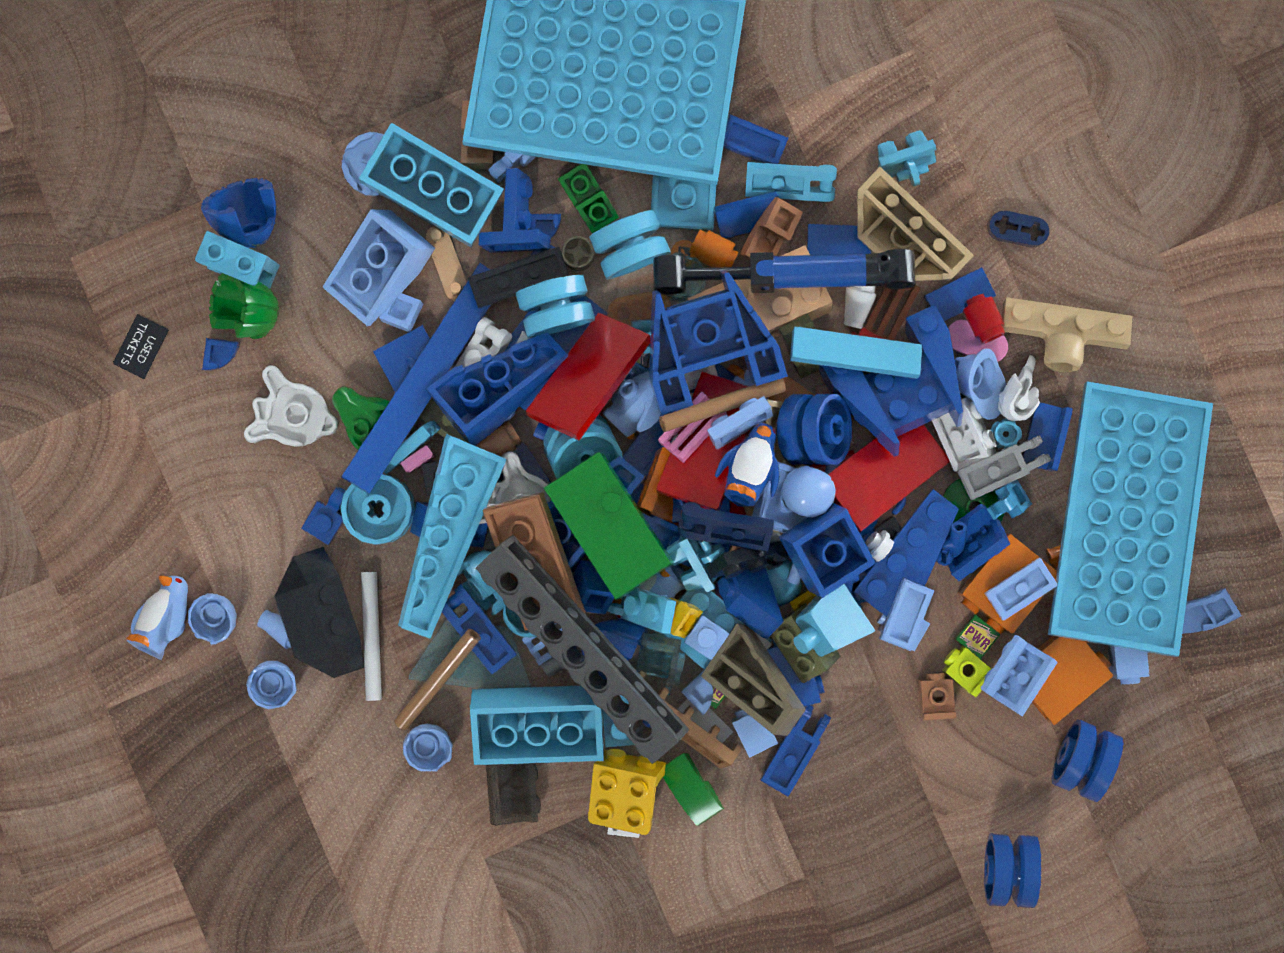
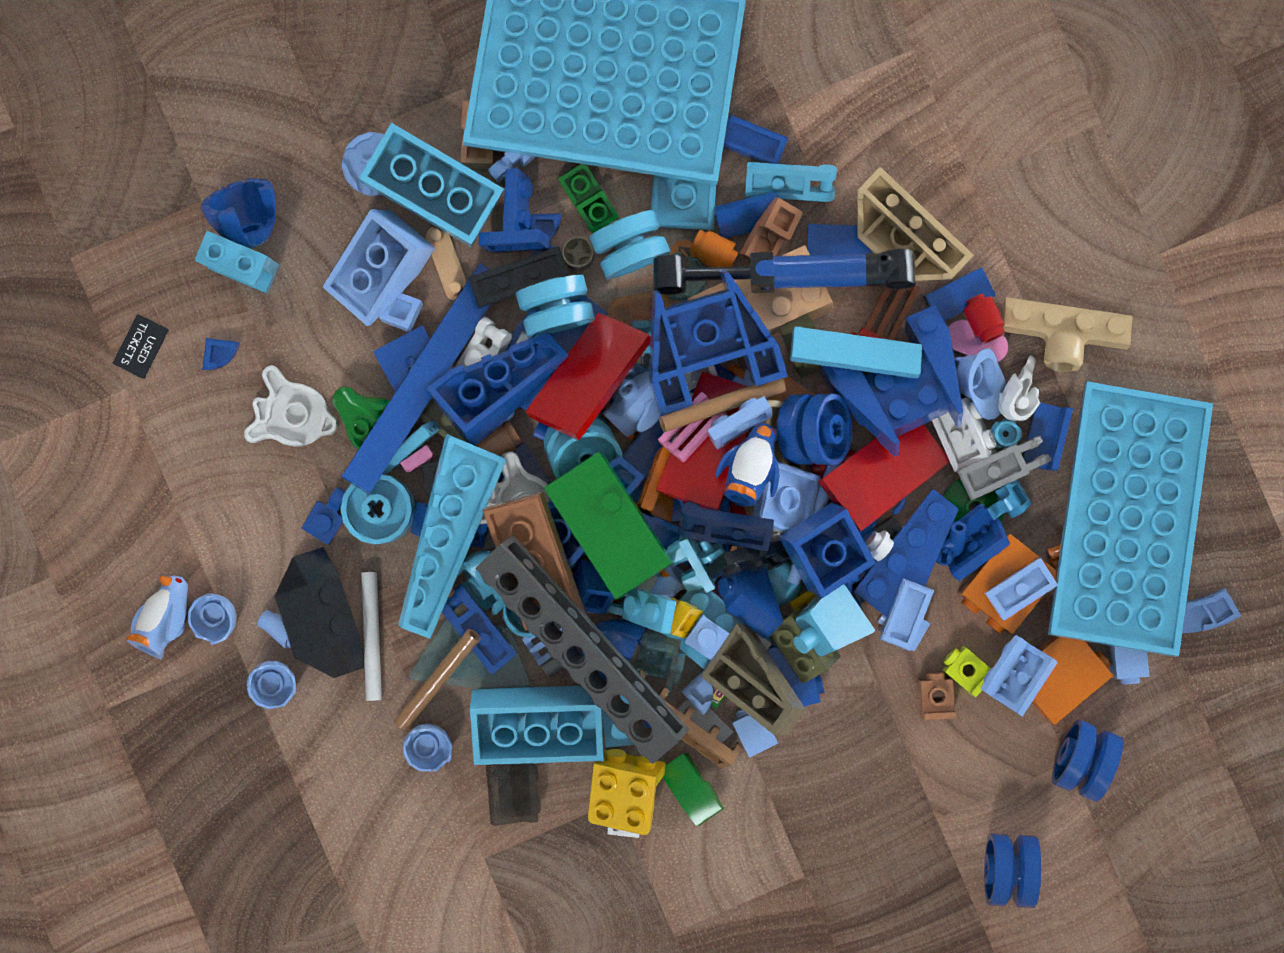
green hair [209,273,279,339] -> none
blue hinge [760,705,831,797] -> none
light blue hair [781,466,836,518] -> none
white cone [844,286,877,329] -> none
medium azure hips [878,130,936,186] -> none
tile [954,614,1000,660] -> none
dark blue beam [987,211,1049,247] -> none

